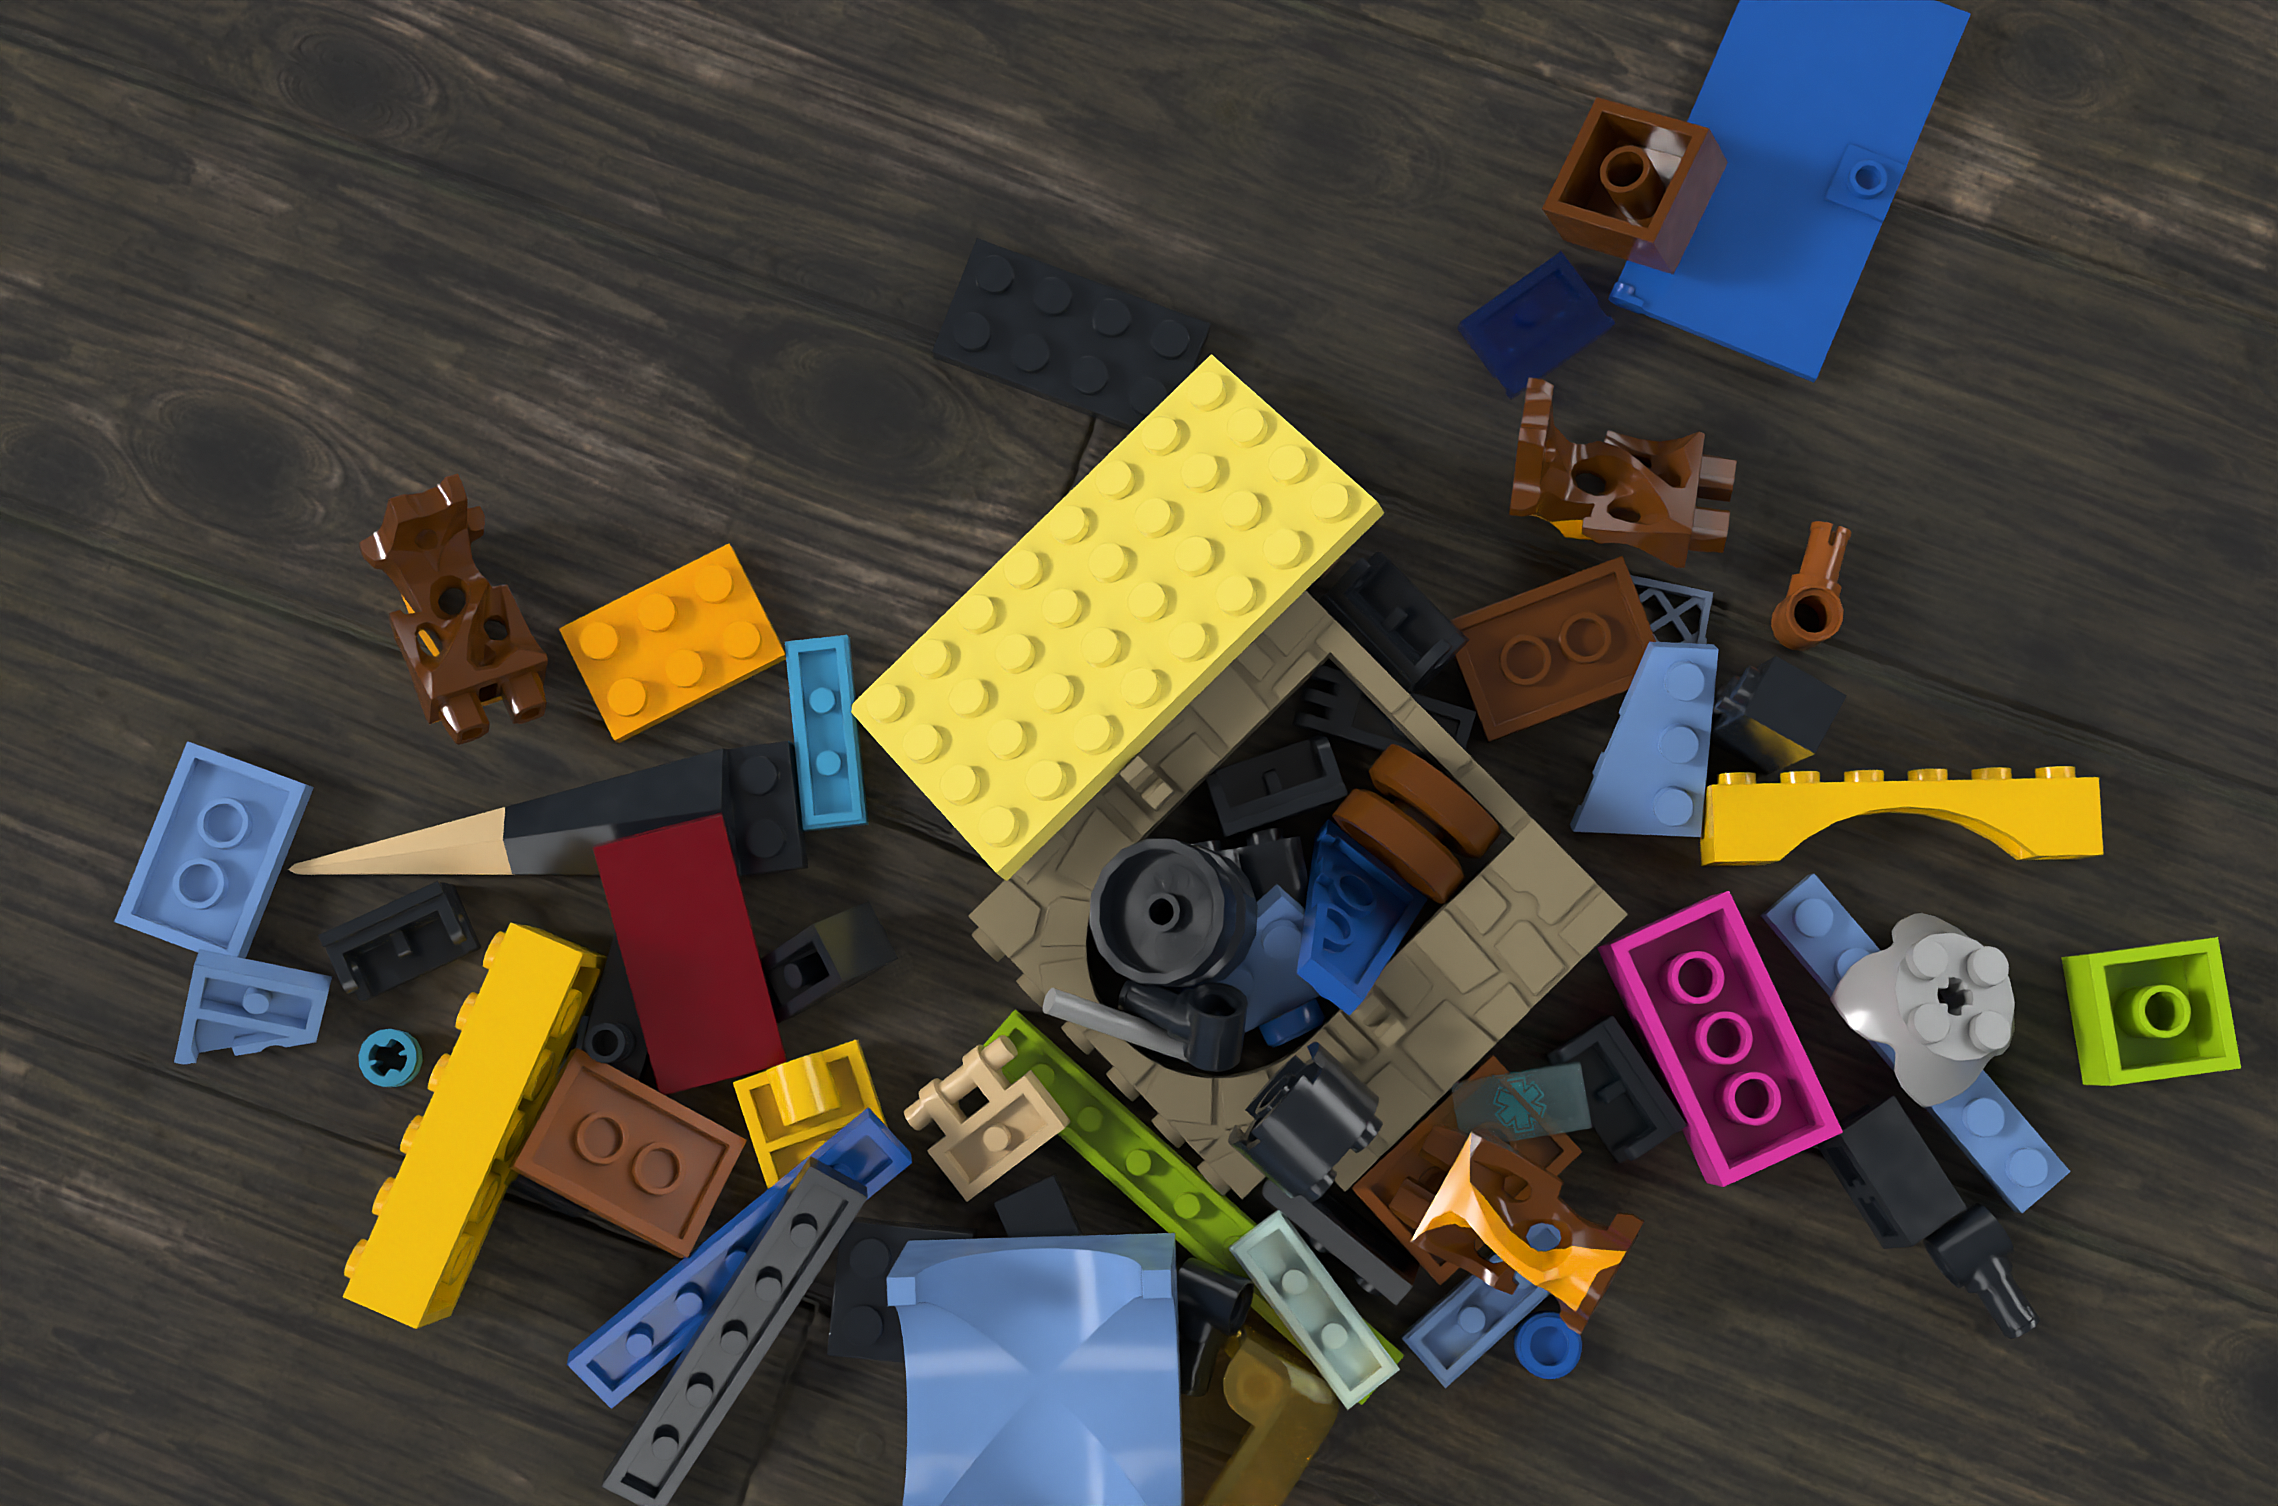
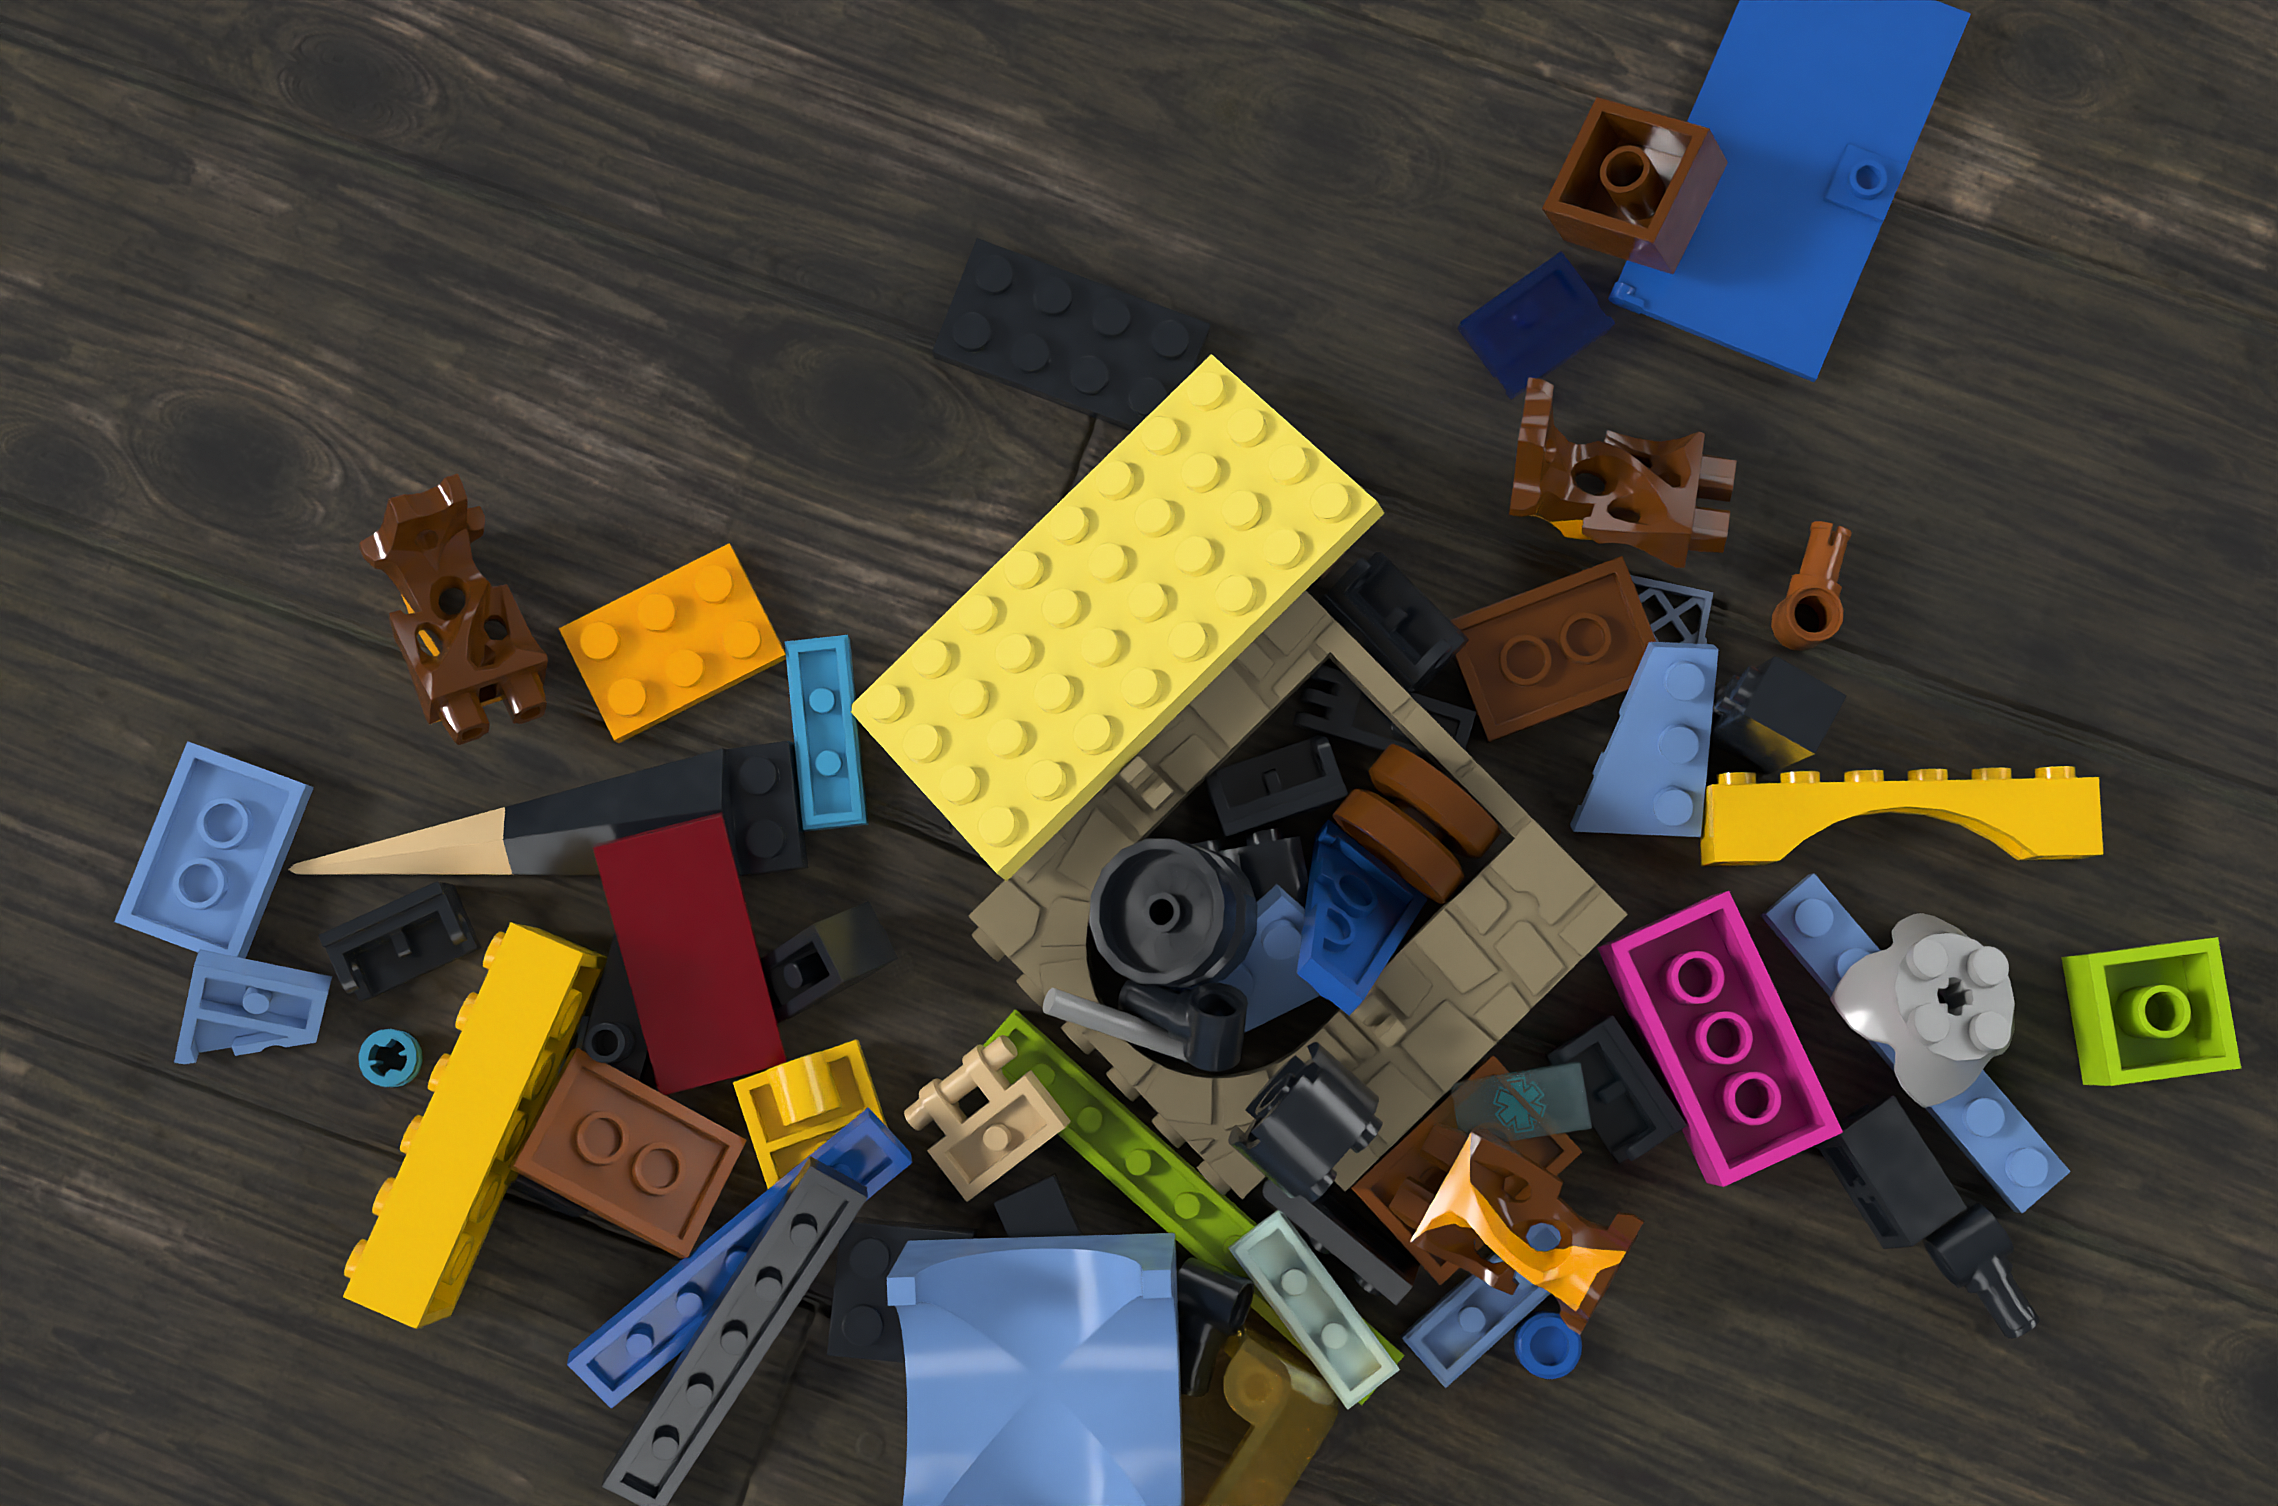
blue tile [1258,998,1326,1048] -> none

